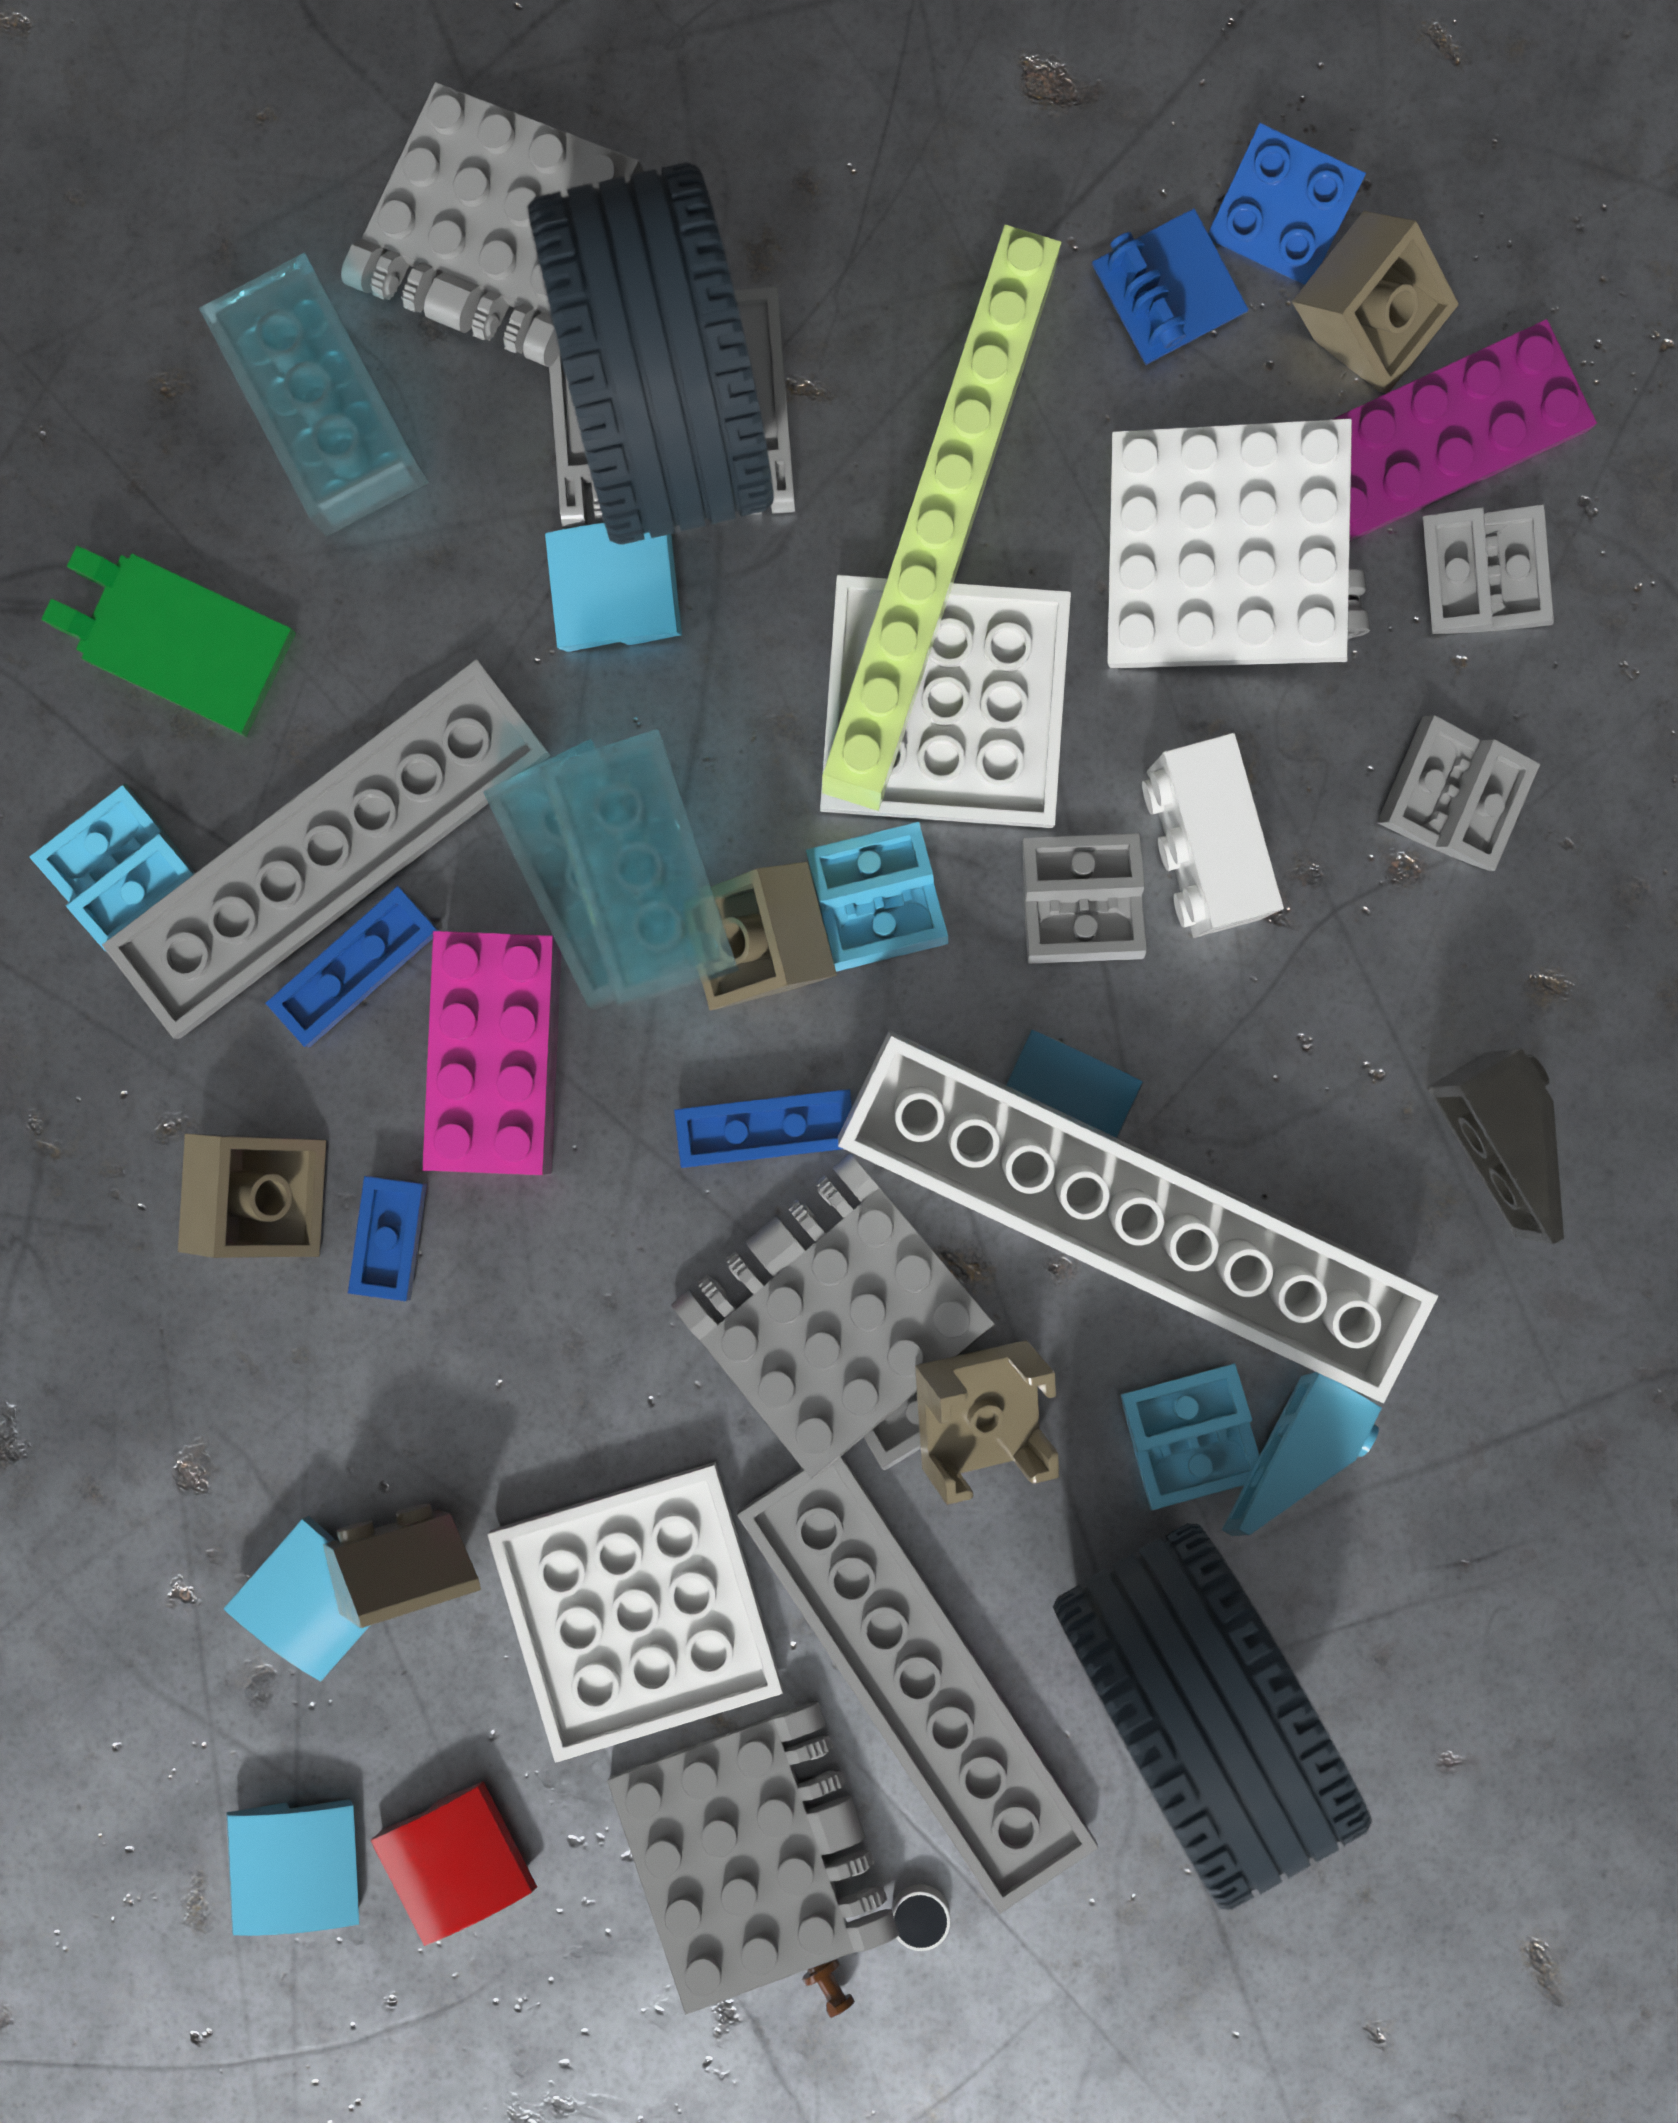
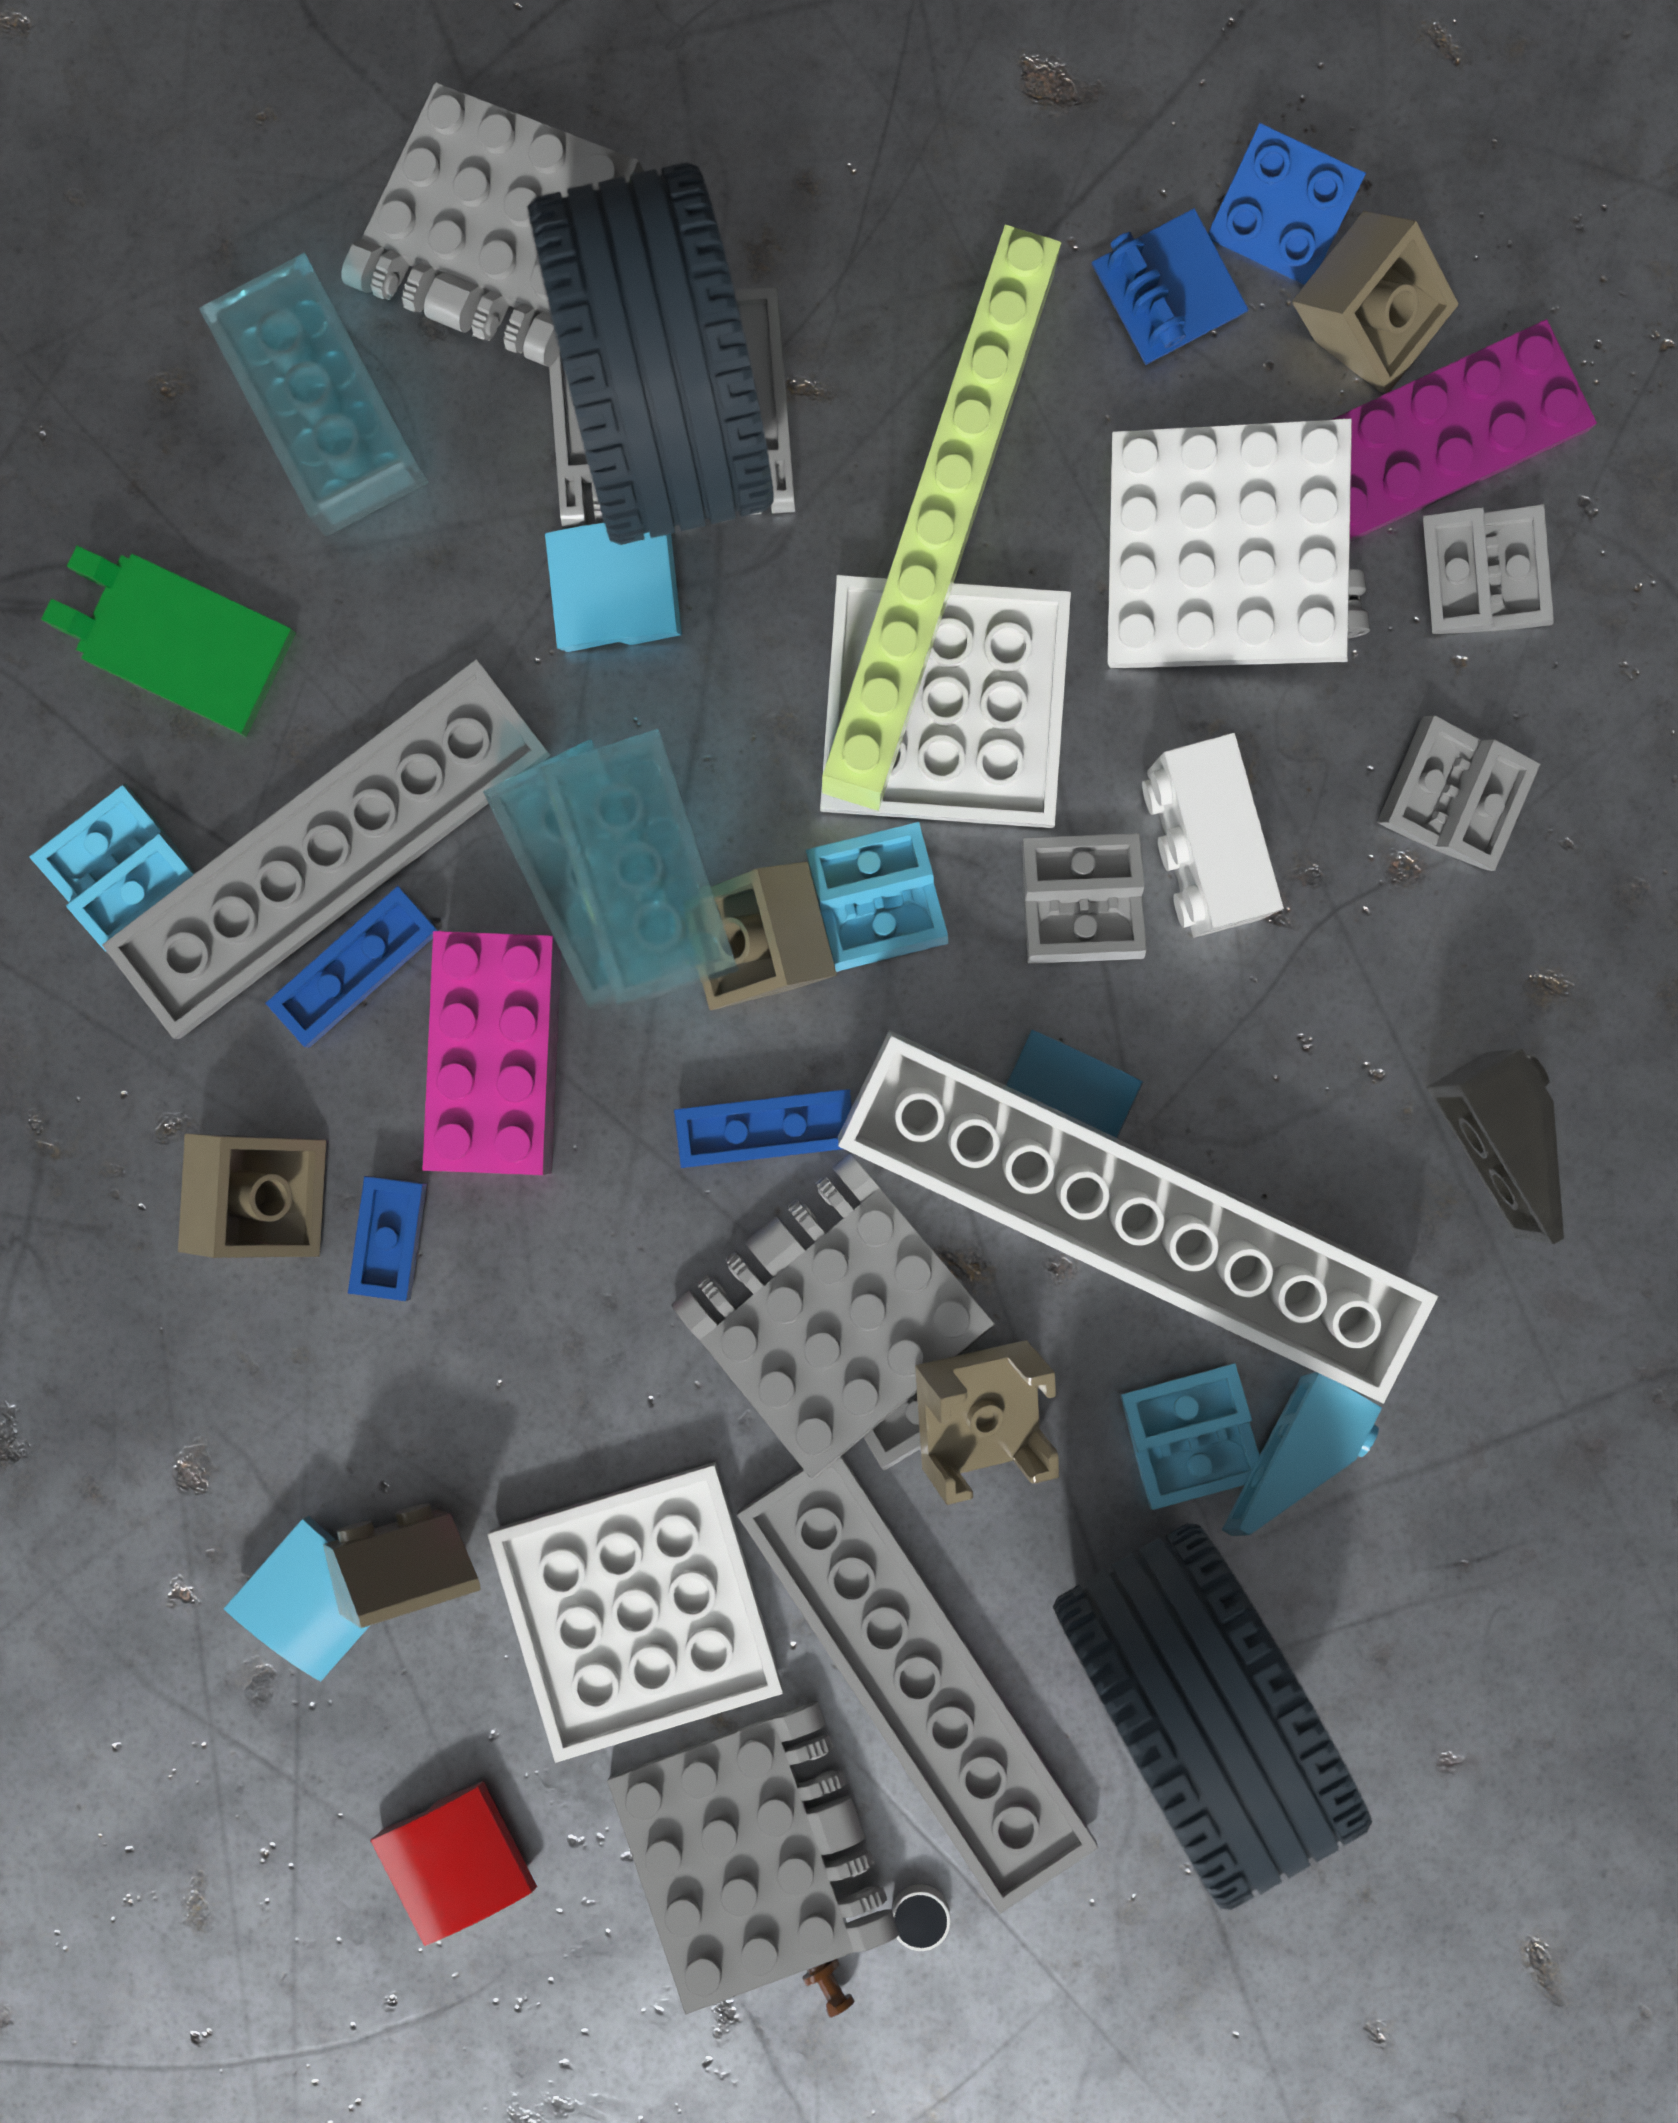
medium azure slope [226,1799,359,1936] -> none

